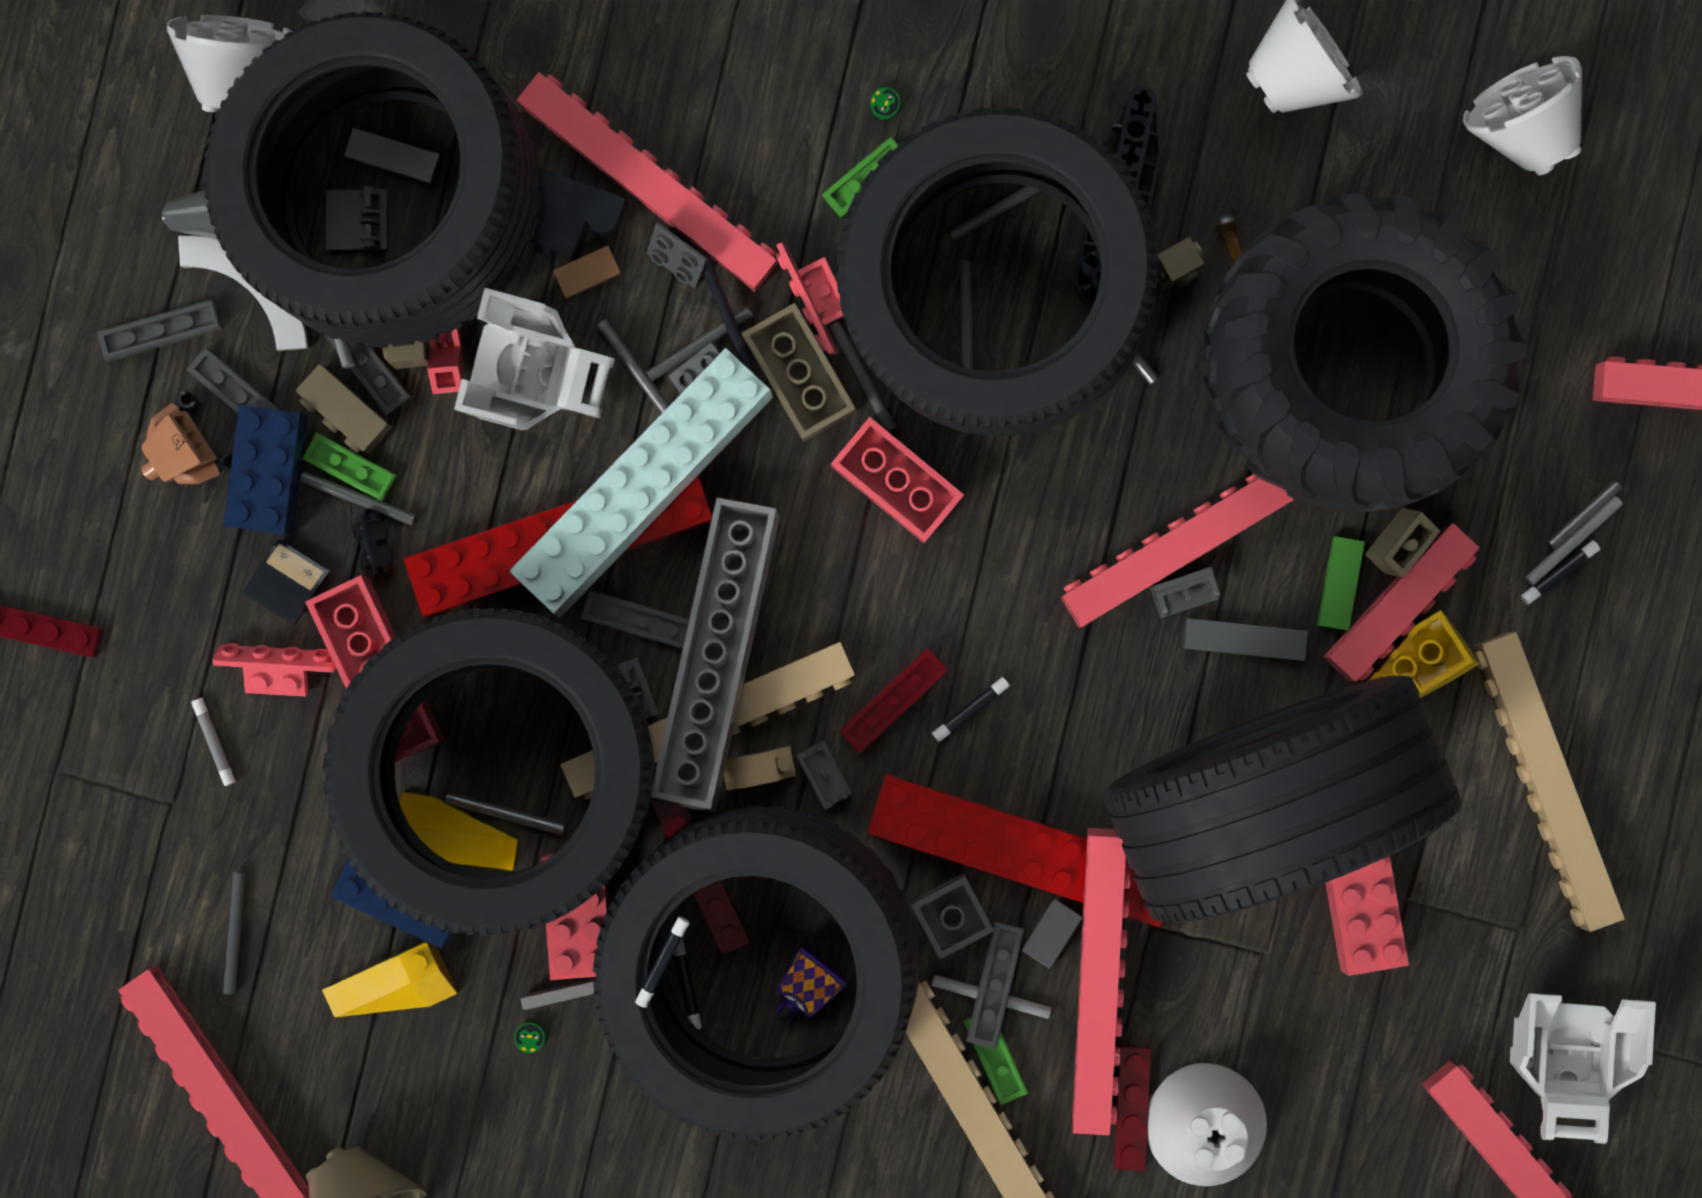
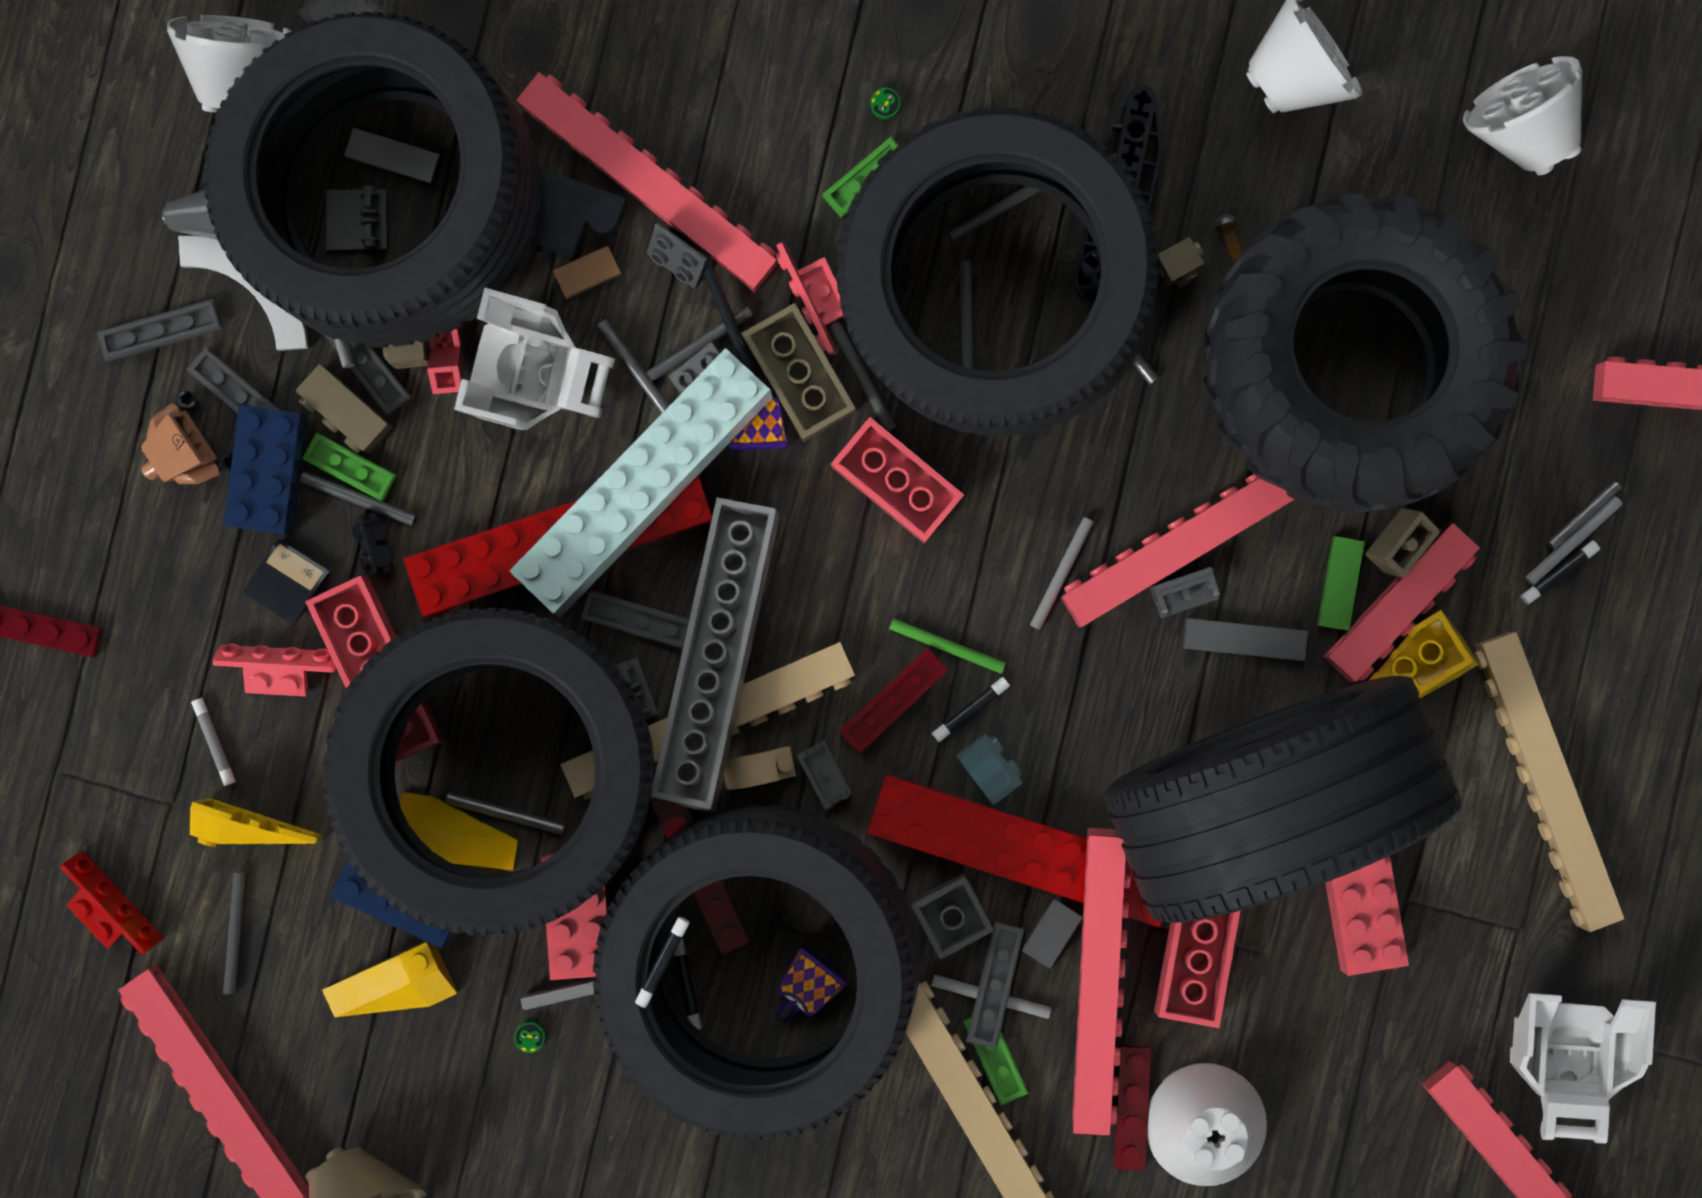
none -> red bracket [60,851,164,955]
none -> yellow wedge [190,798,324,847]
none -> torso [729,381,788,450]
none -> bright green bar [889,618,1006,674]
none -> clear light blue brick [955,733,1023,805]
none -> light grey bar [1030,517,1094,630]
none -> coral brick [1154,911,1240,1028]

